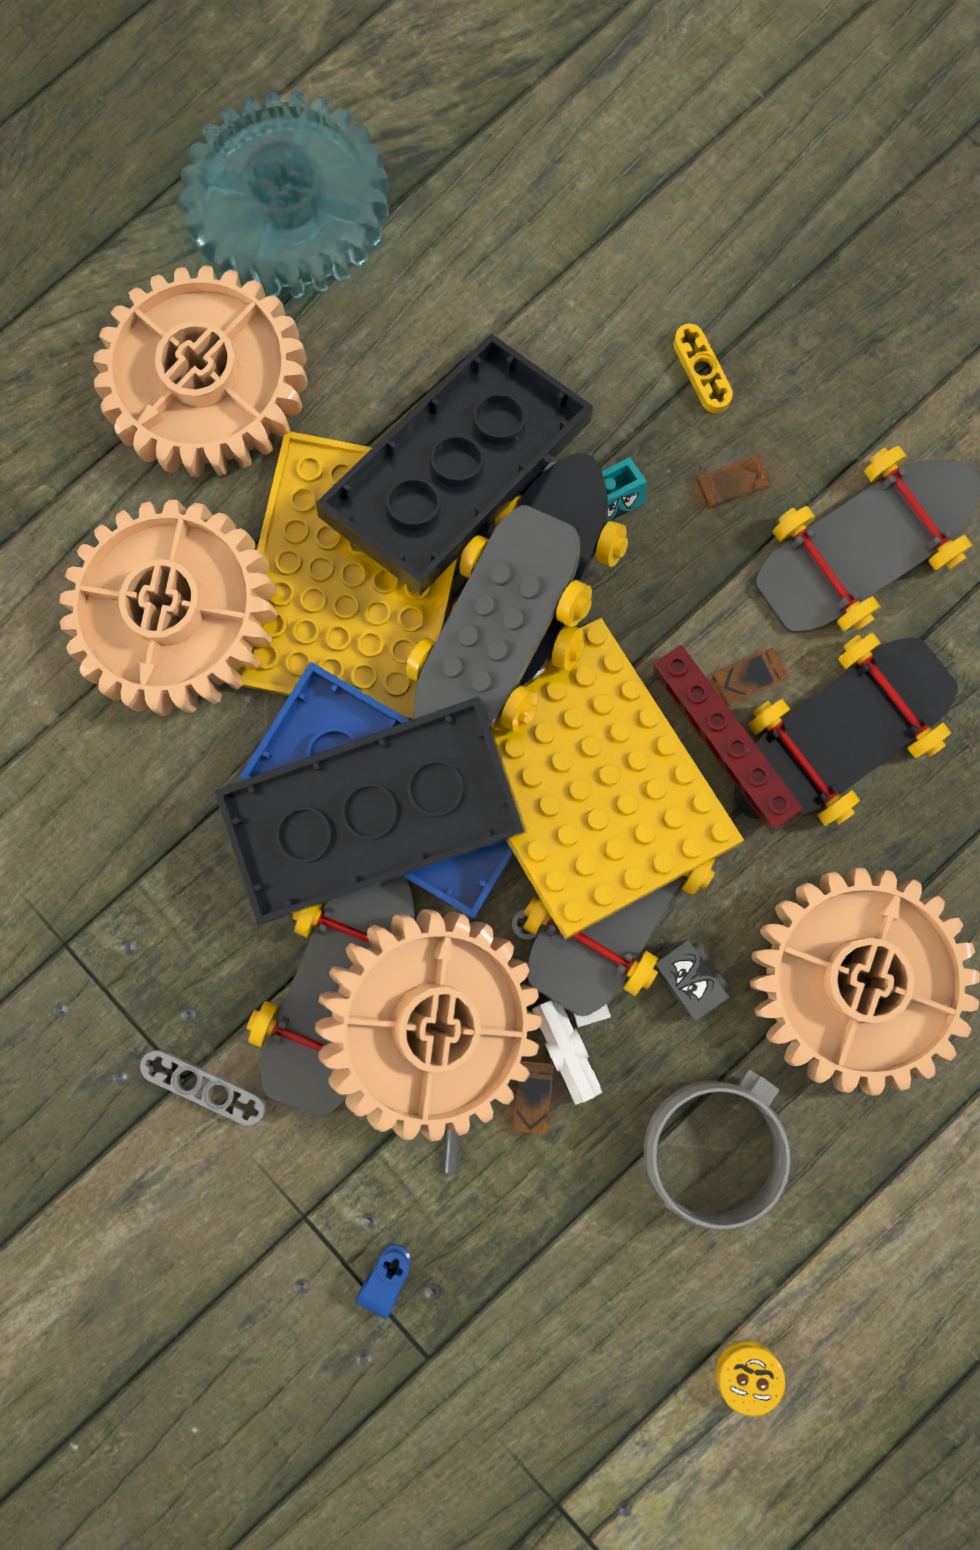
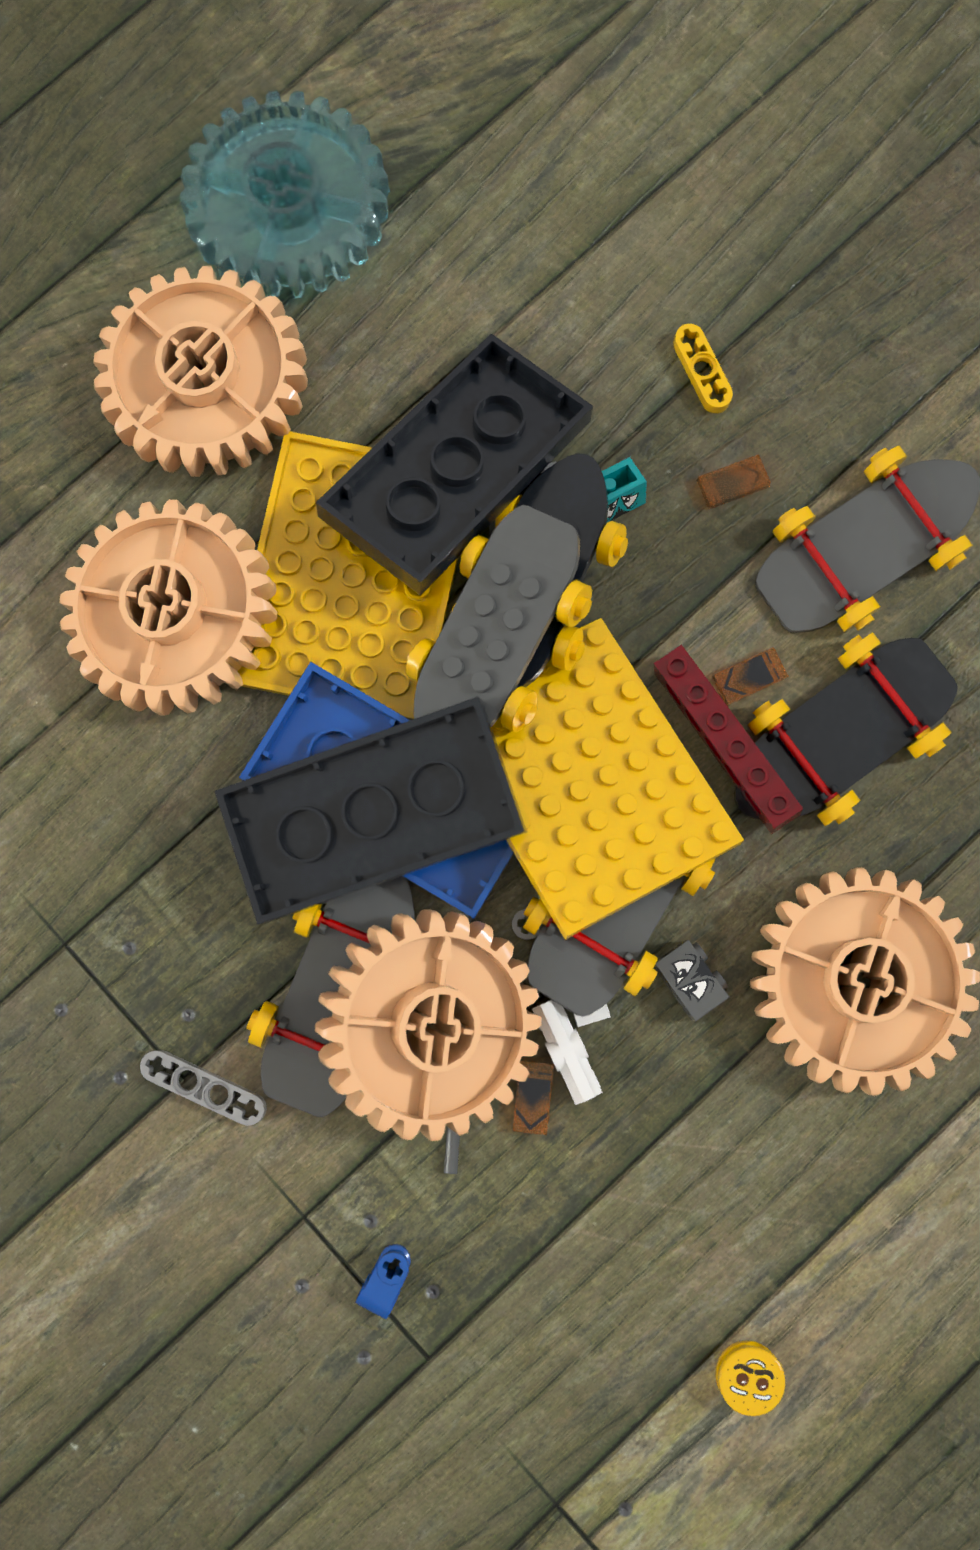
light grey cylinder [644,1069,790,1230] -> none

